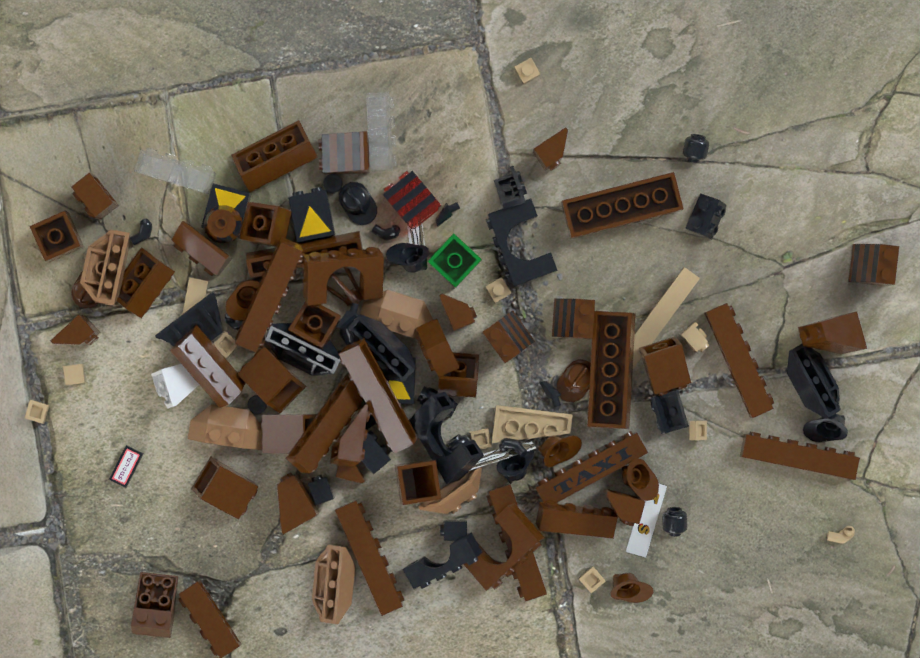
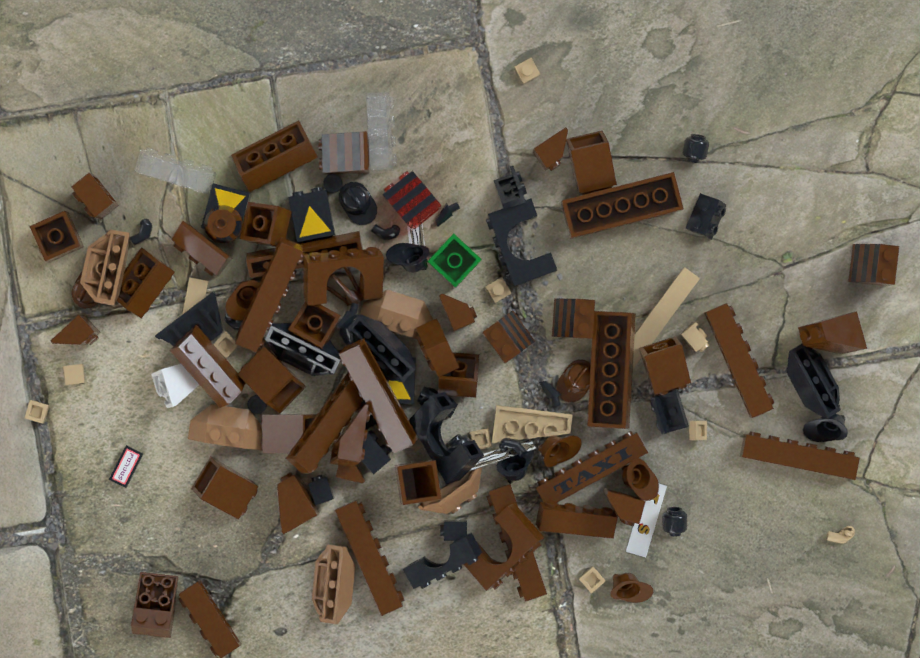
none -> reddish brown slope [566,130,617,194]

